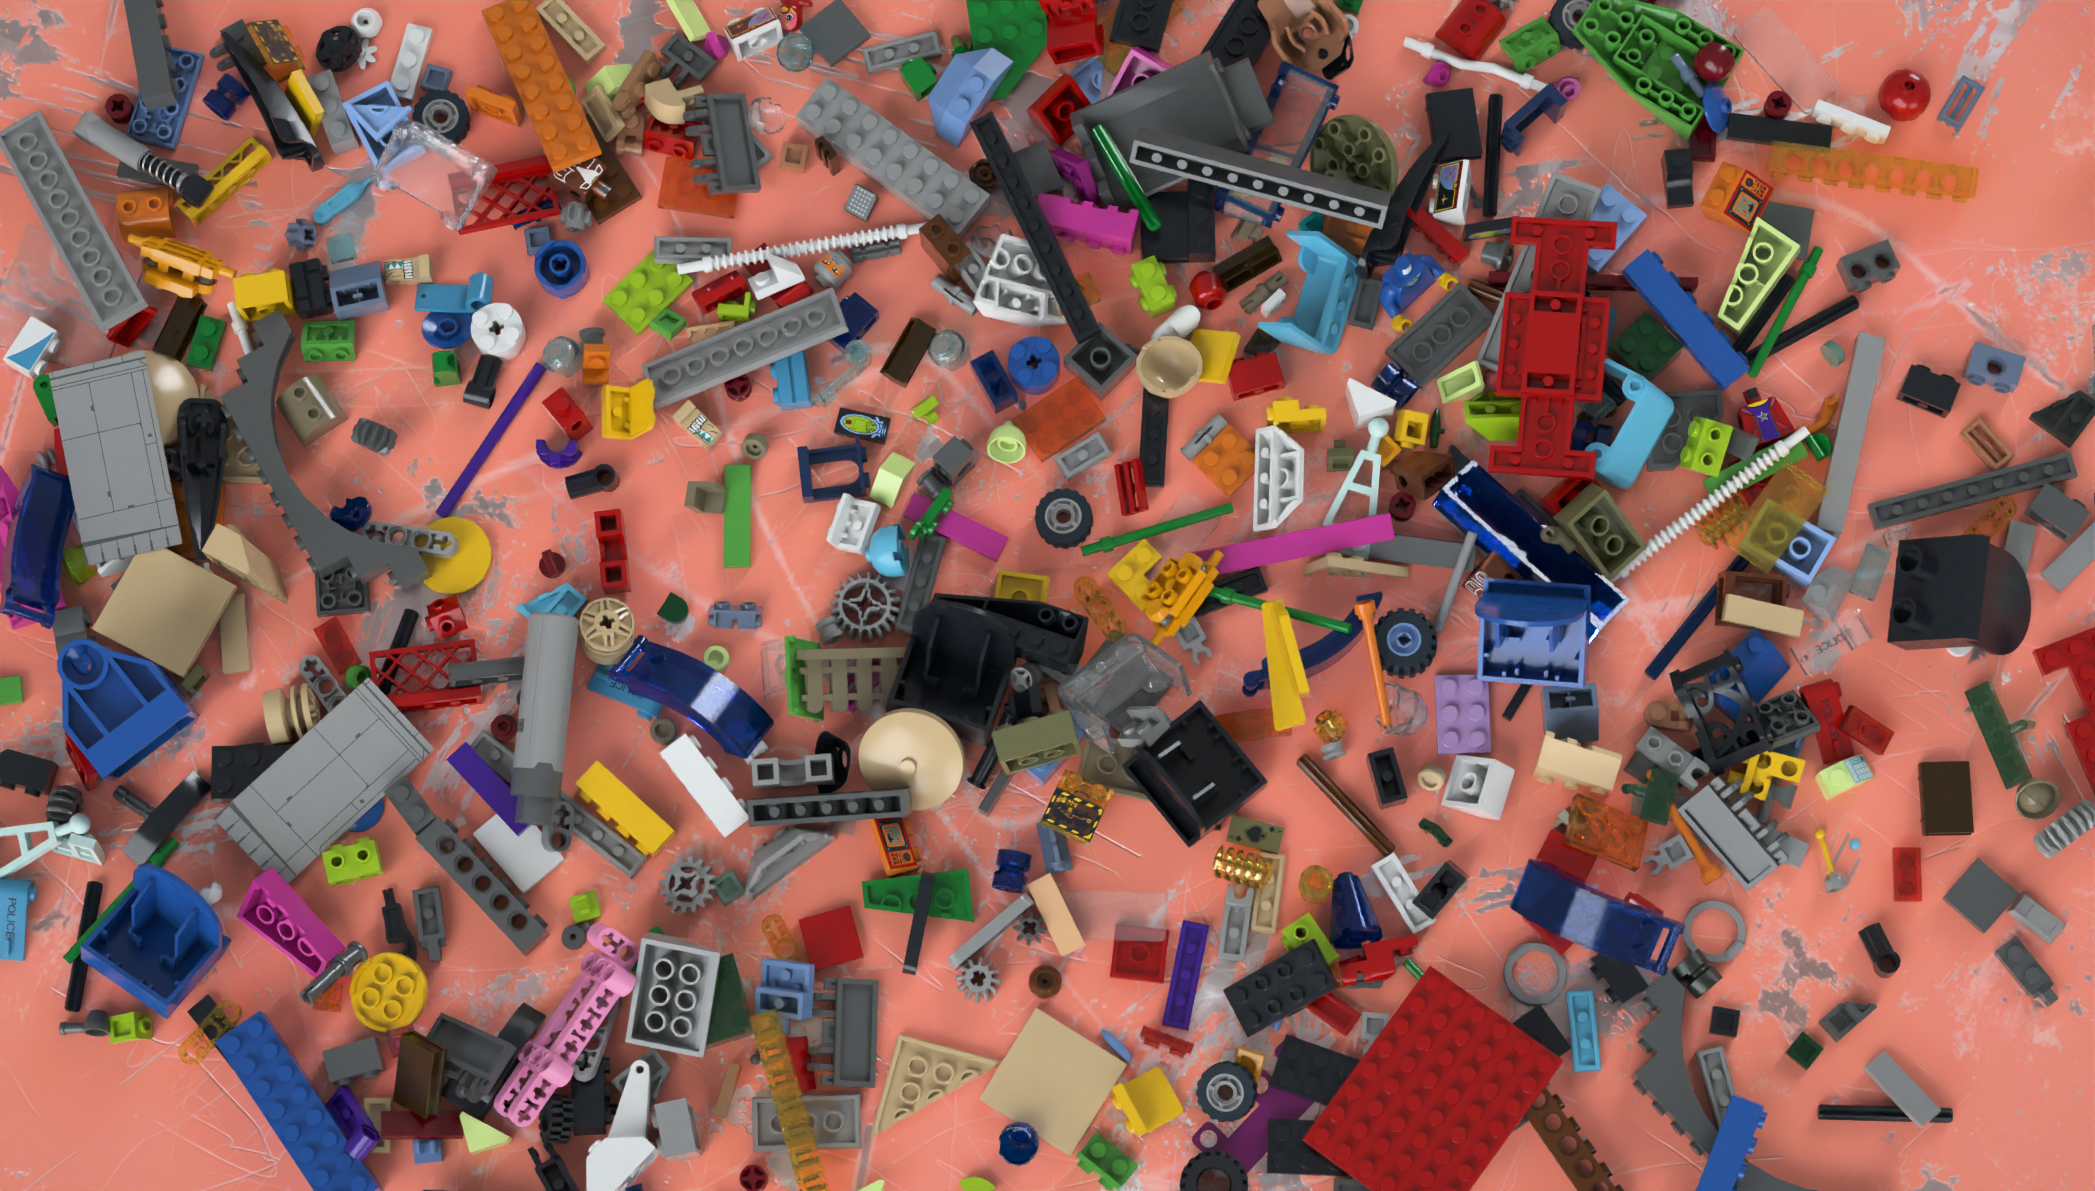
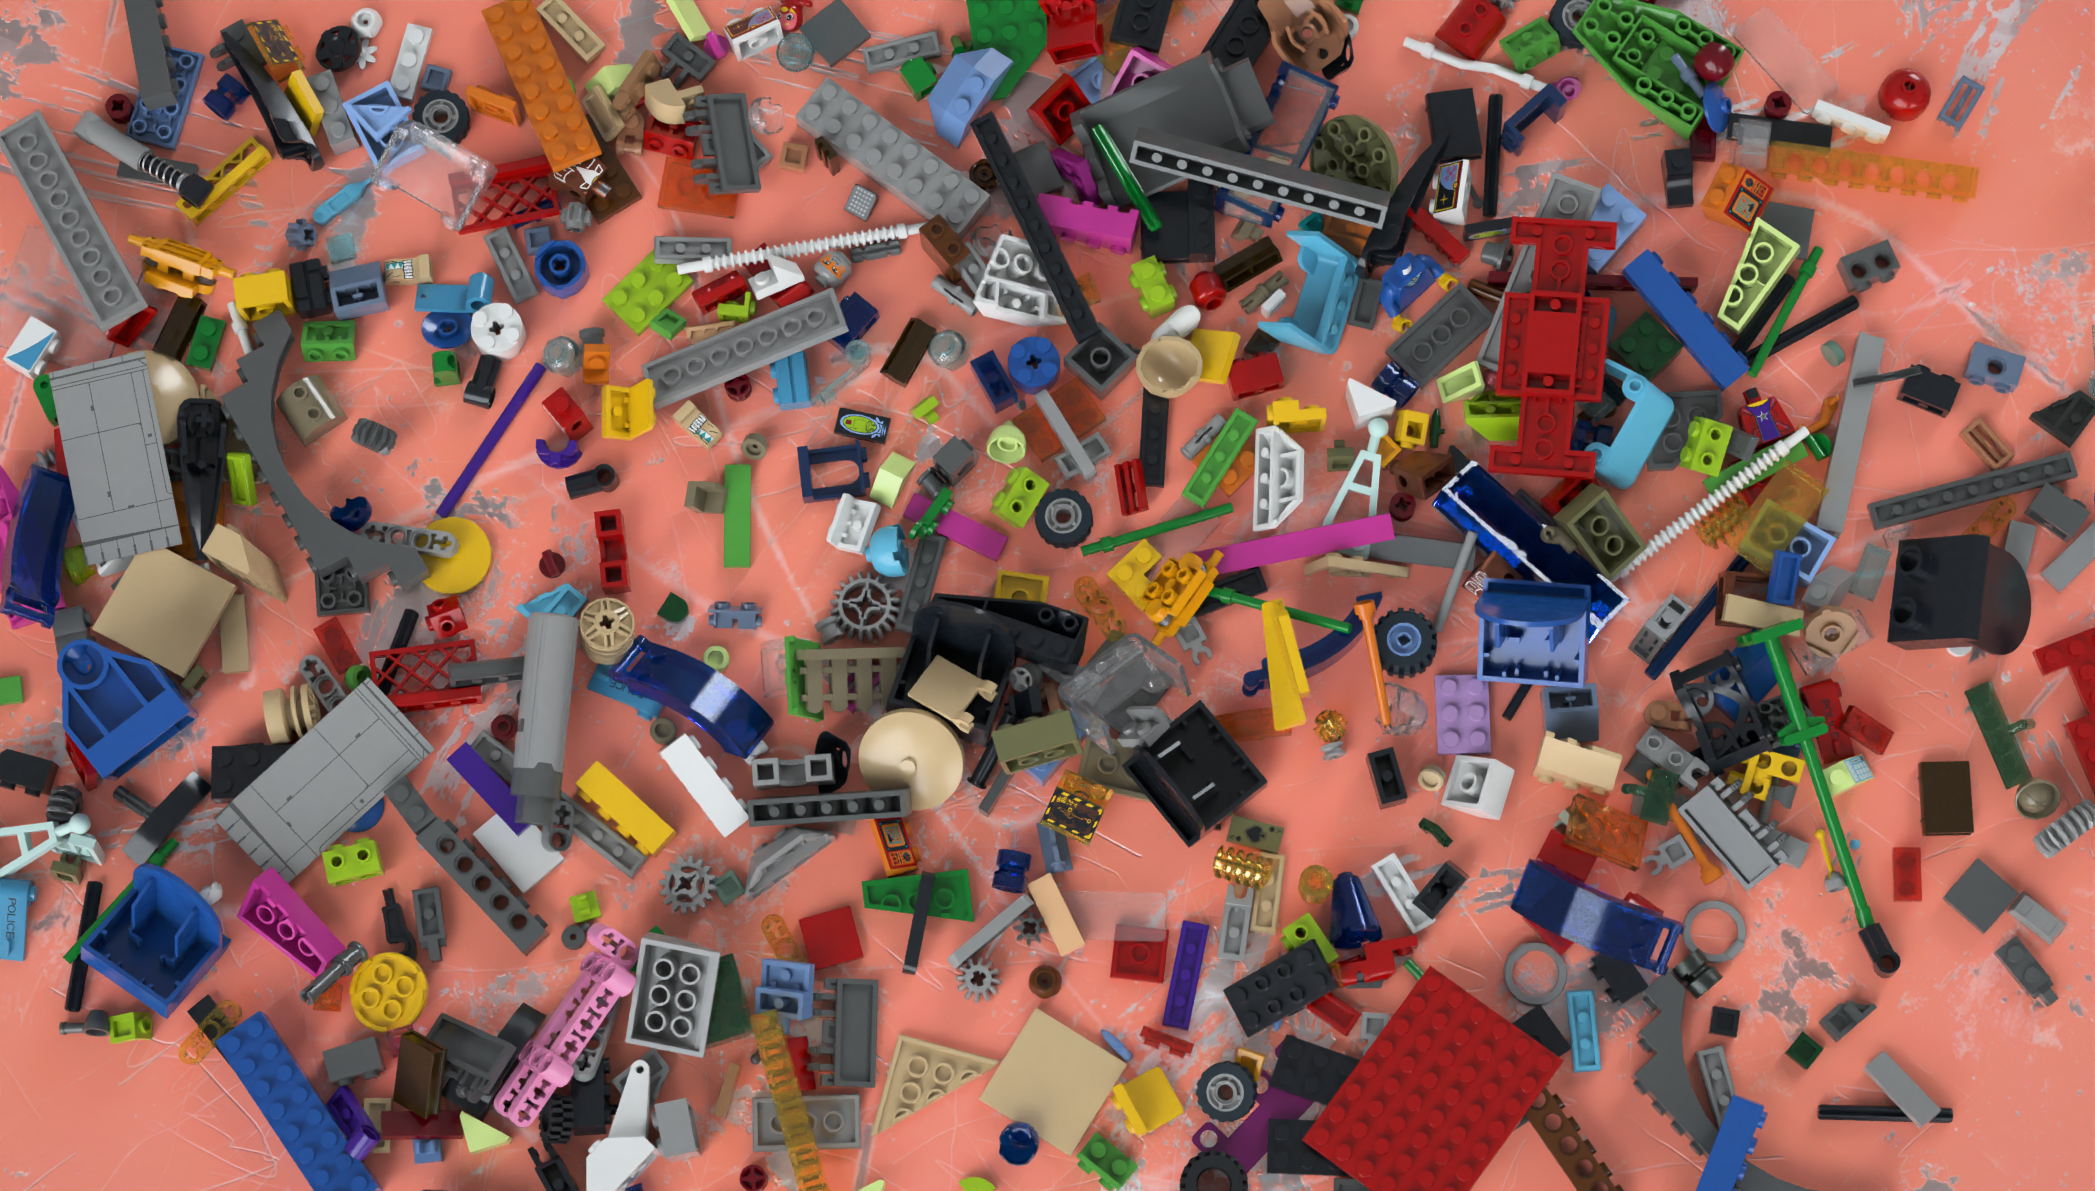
orange brick [116,186,176,243] -> none
reddish brown axle [1296,754,1396,857] -> none
dark pink plate [1422,60,1450,88] -> none
none -> olive tile [50,852,83,885]
none -> lime tile [226,451,258,506]
none -> light grey tile [483,226,539,305]
none -> tan flag [908,655,998,734]
none -> lime brick [989,467,1050,528]
none -> light grey beam [1034,389,1097,481]
none -> bright green tile [1181,407,1259,509]
none -> dark grey bracket [1628,593,1692,664]
none -> clear brick [1728,117,1772,174]
none -> green piece [1735,618,1875,928]
none -> blue tile [1766,549,1802,606]
none -> medium nougat plate [1803,604,1858,658]
none -> dark grey piece [1852,366,1923,388]

